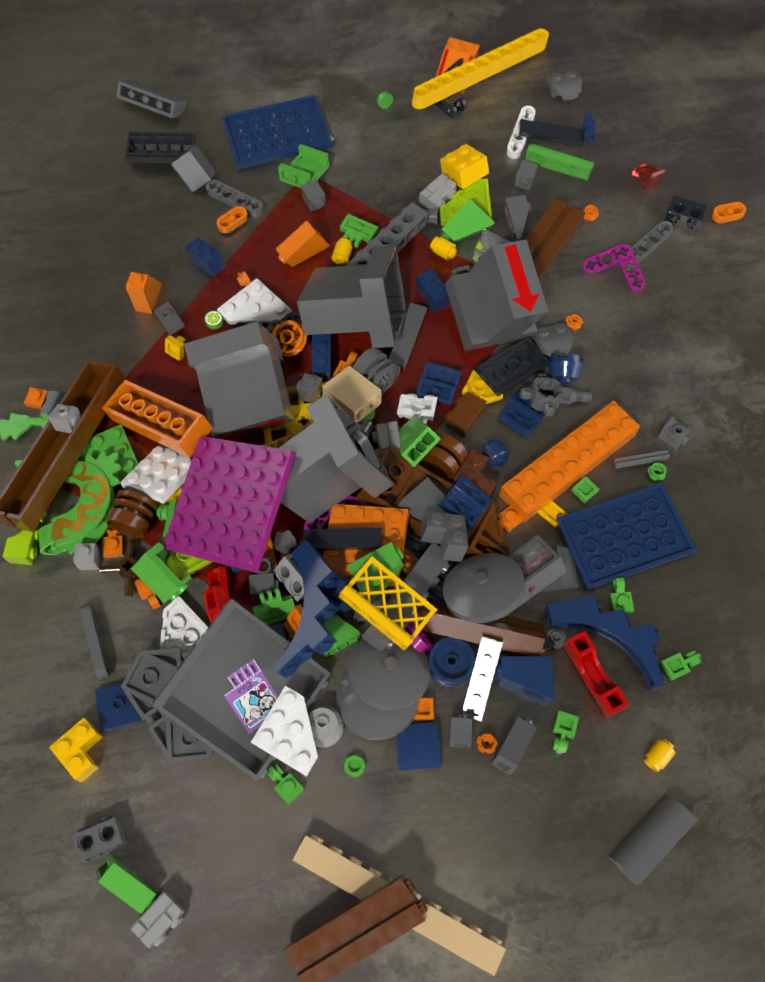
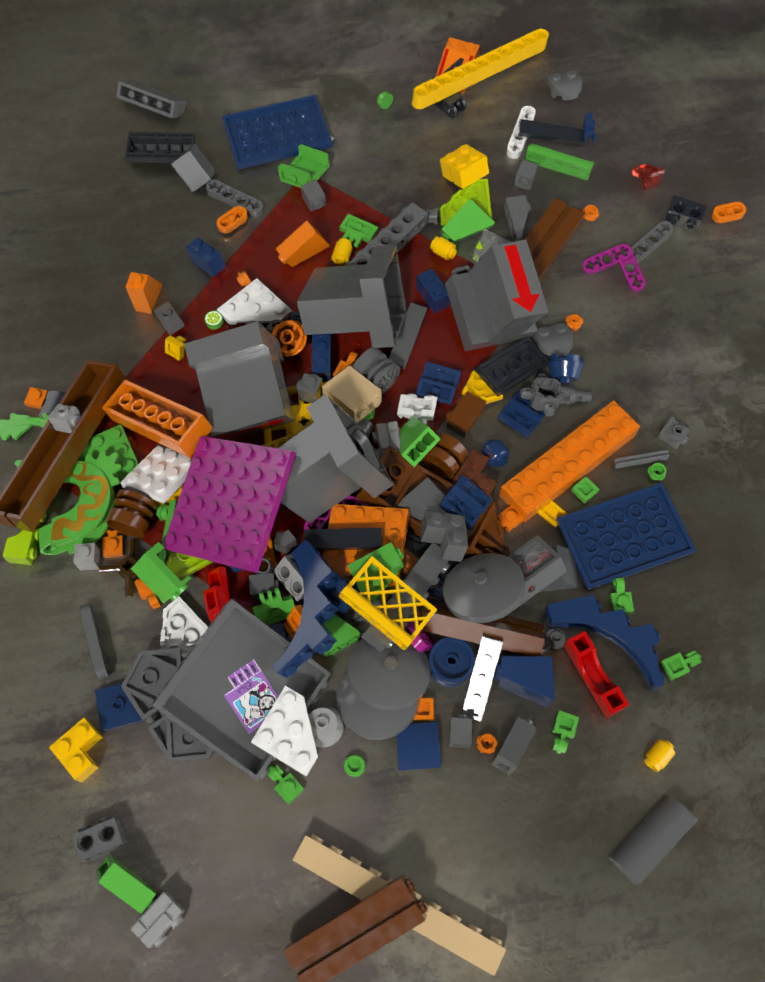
light grey brick [419,173,457,210] -> none

